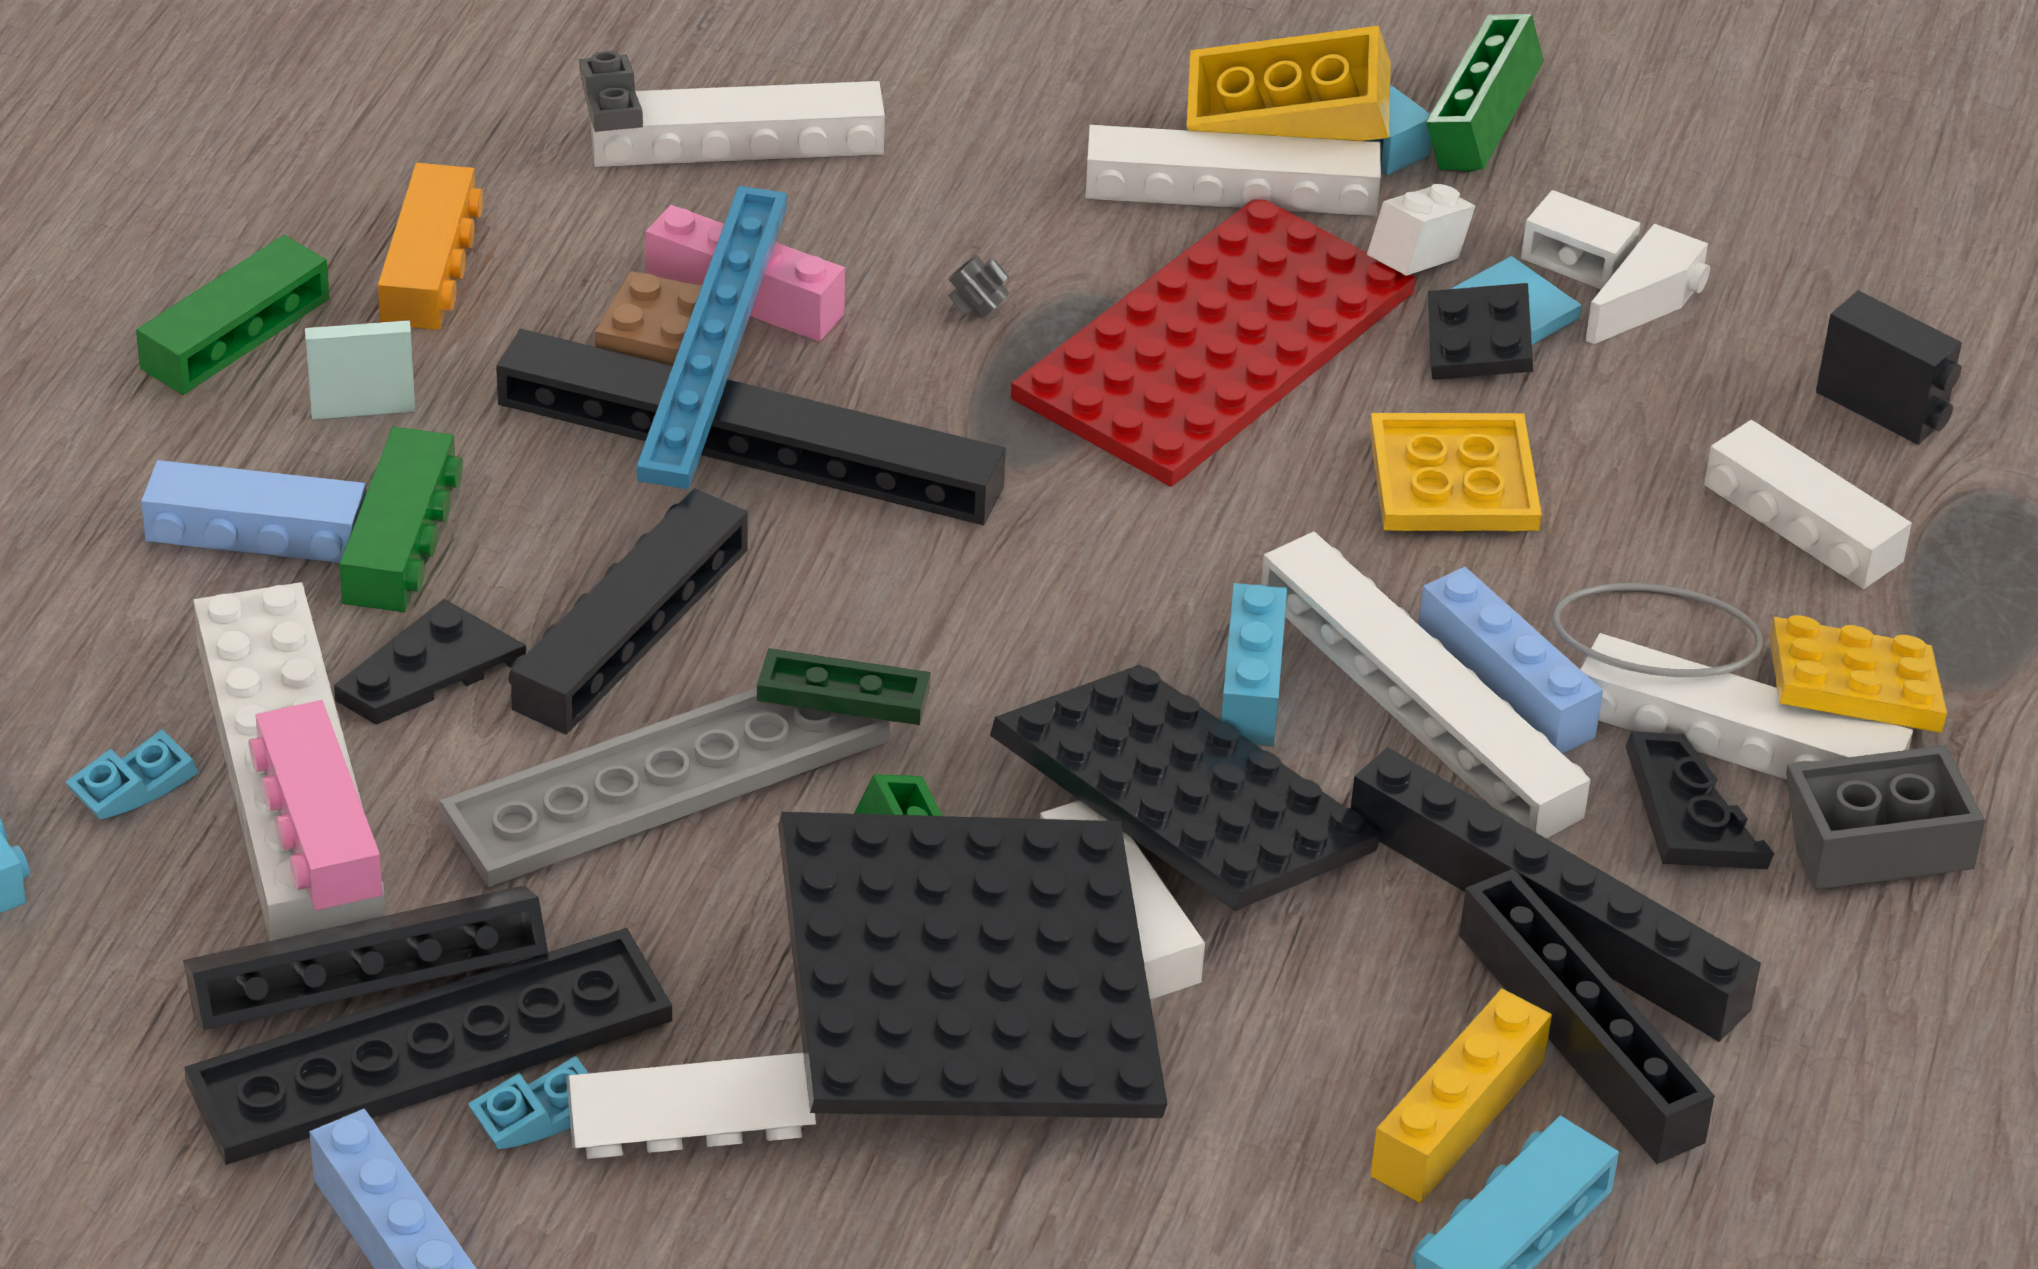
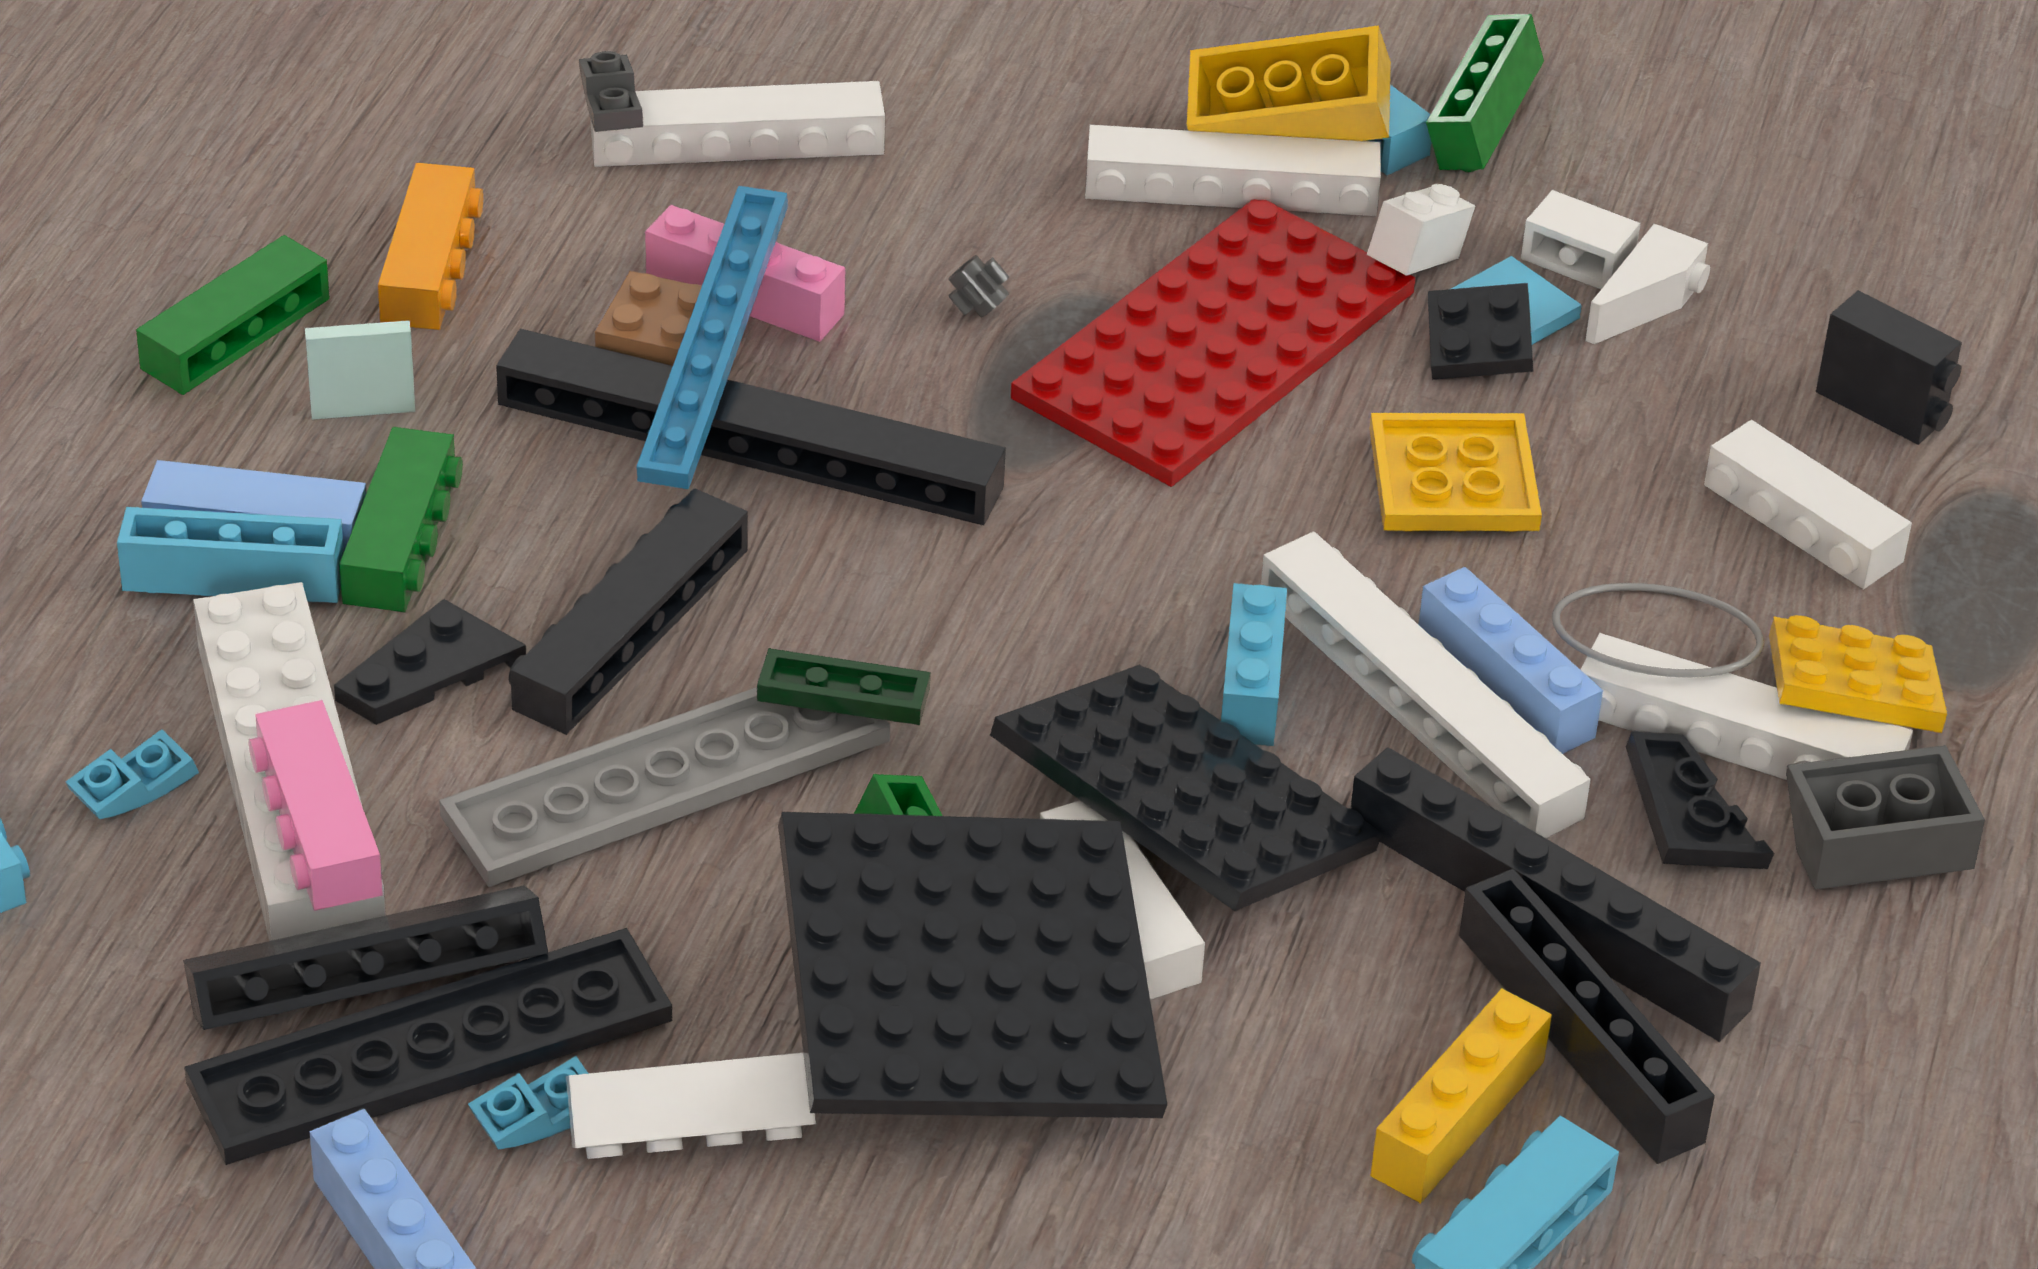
none -> medium azure brick [117,507,344,603]

